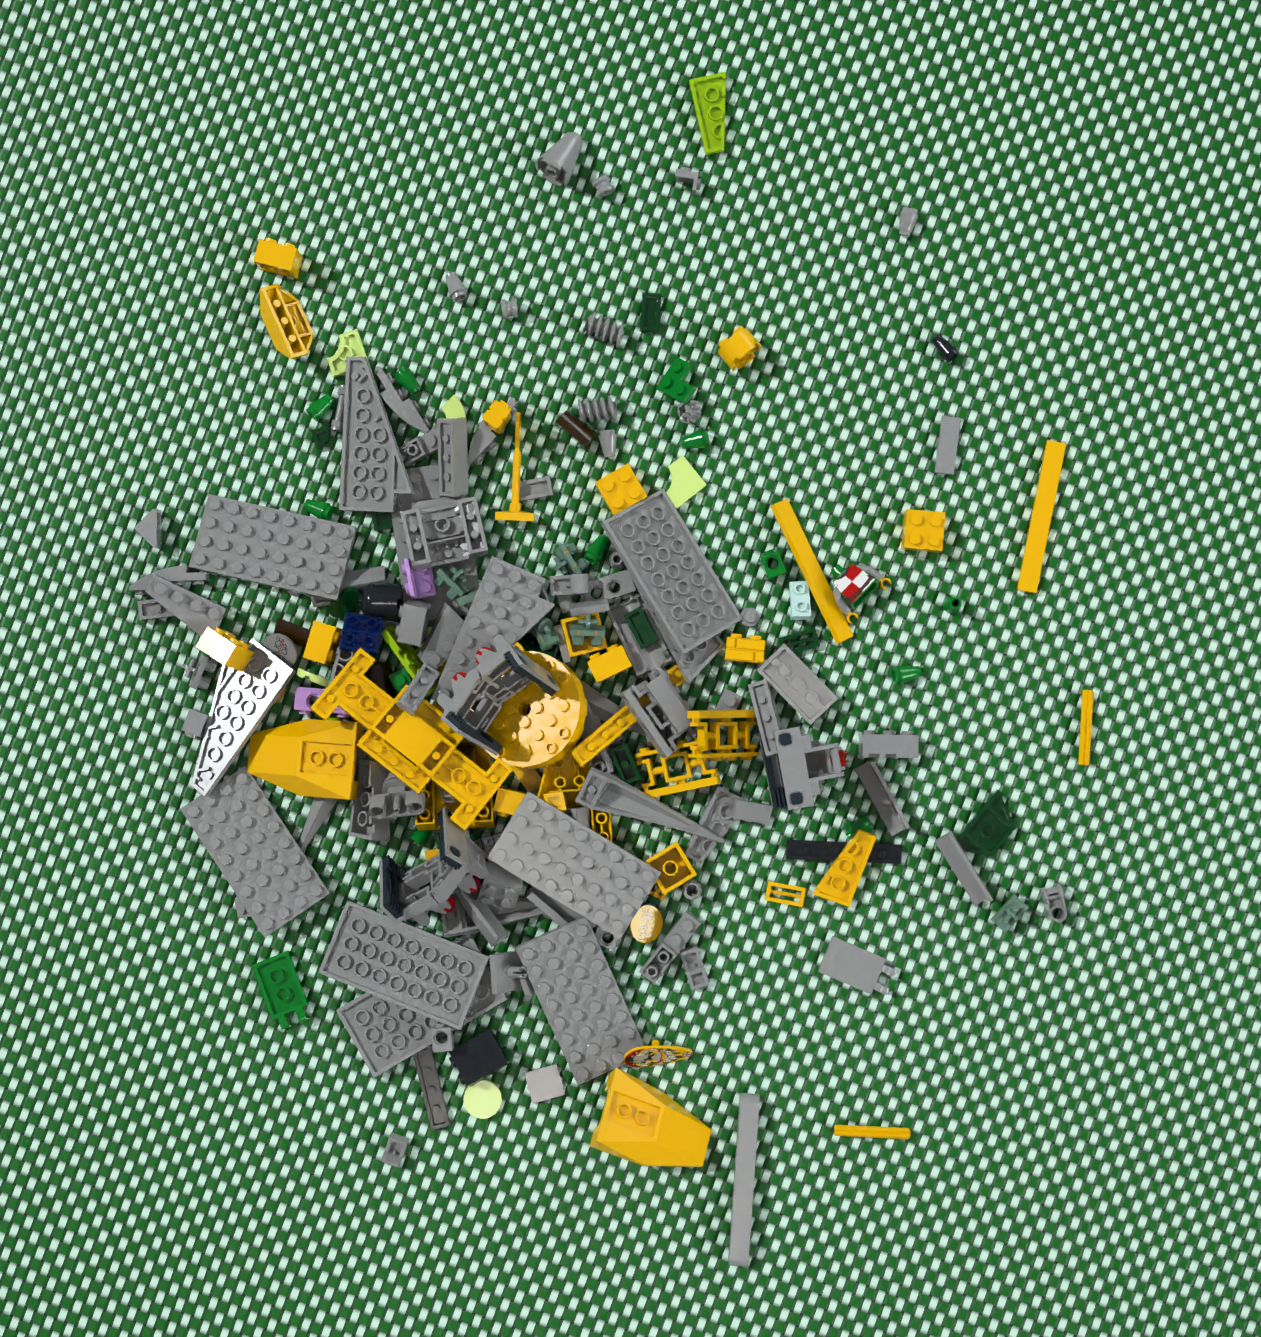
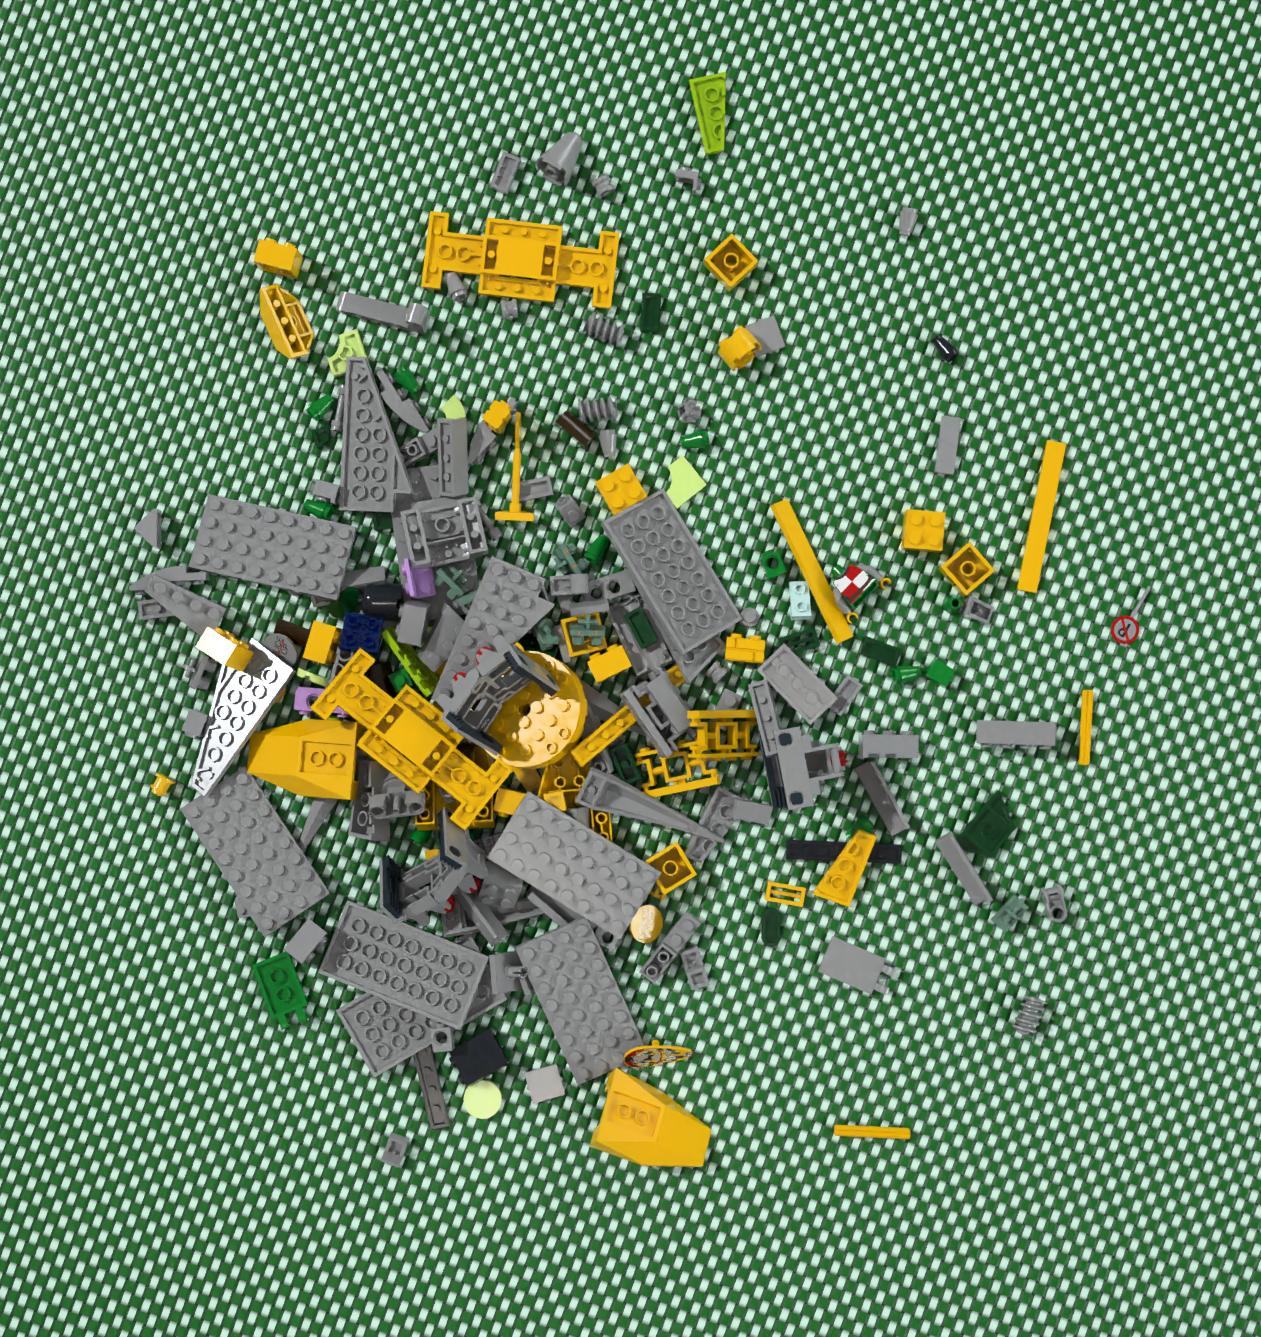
light grey tile [396,662,441,716] -> none
light grey cone [609,551,626,570] -> none
green plate [656,357,696,405] -> none
light grey cone [682,880,702,900] -> none
light grey beam [728,1093,760,1267] -> none
none -> yellow brick [150,773,175,797]
none -> light grey brick [284,918,328,965]
none -> light grey brick [310,479,340,506]
none -> light grey beam [336,291,431,334]
none -> yellow piece [421,211,620,310]
none -> light grey bar [476,497,503,542]
none -> light grey plate [490,151,521,195]
none -> light grey bracket [554,494,586,528]
none -> yellow brick [703,234,758,292]
none -> light grey wheel [705,660,728,684]
none -> light grey piece [745,316,786,358]
none -> dark green tile [761,907,781,947]
none -> light grey tile [829,674,863,716]
none -> dark green tile [859,636,902,667]
none -> green brick [923,659,956,687]
none -> yellow brick [937,542,995,597]
none -> light grey slope [960,596,994,625]
none -> light grey wedge [976,720,1057,750]
none -> light grey piece [1012,995,1048,1039]
none -> piece [1110,586,1151,644]

